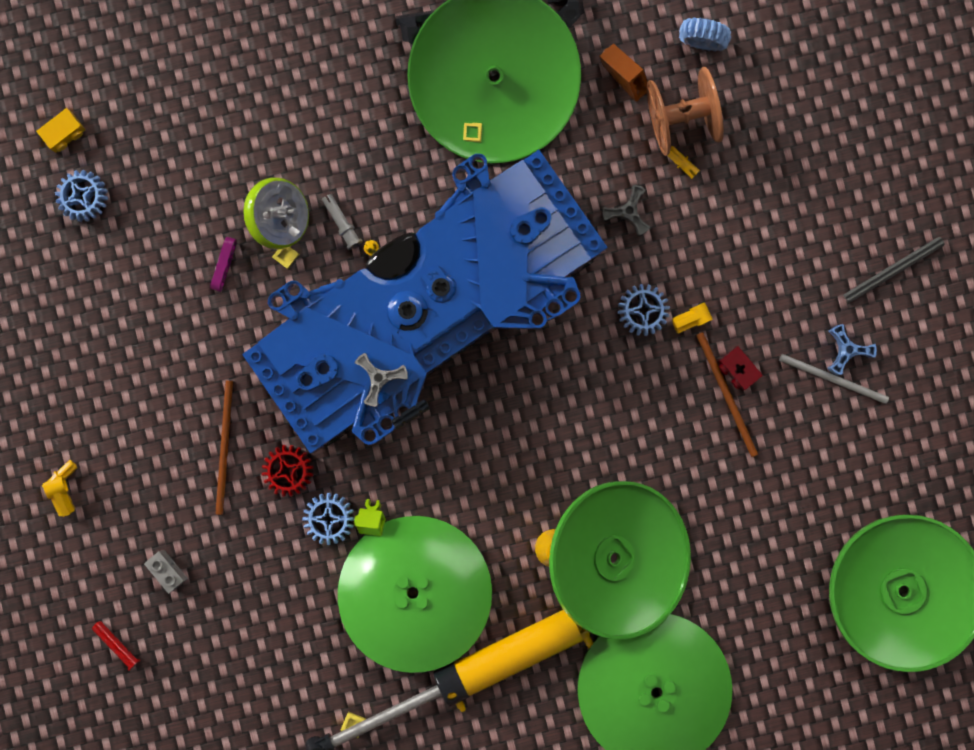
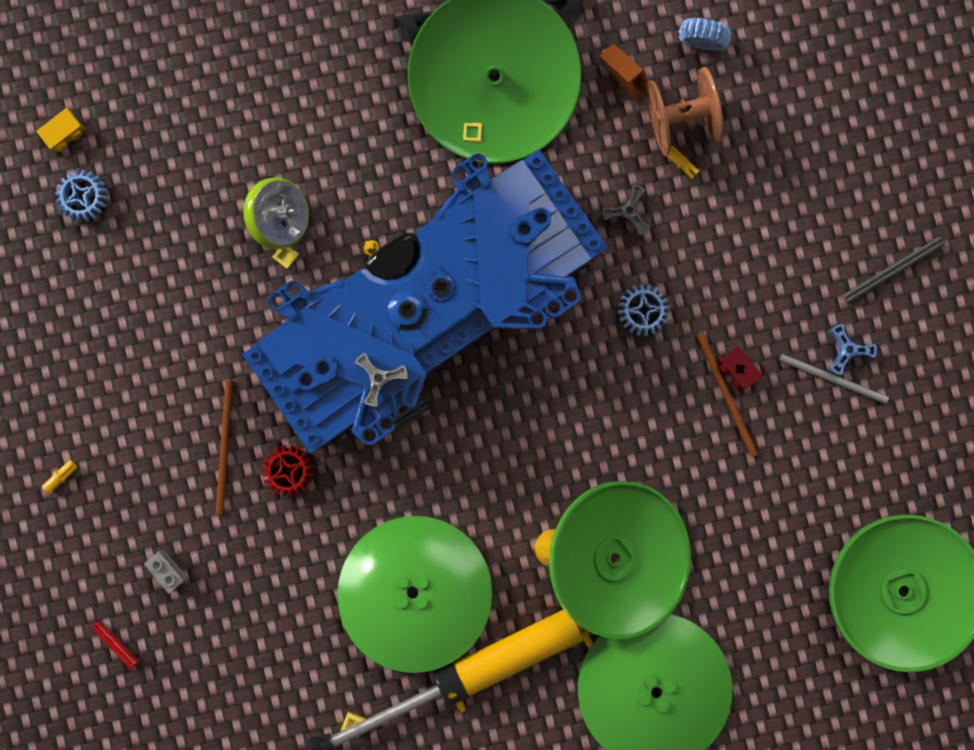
yellow piece [43,476,75,517] -> none
magenta beam [210,236,237,292] -> none
light blue gear [303,493,355,545] -> none
light grey pin [322,194,363,250] -> none
lime brick [354,499,386,536] -> none
yellow piece [671,302,713,334] -> none

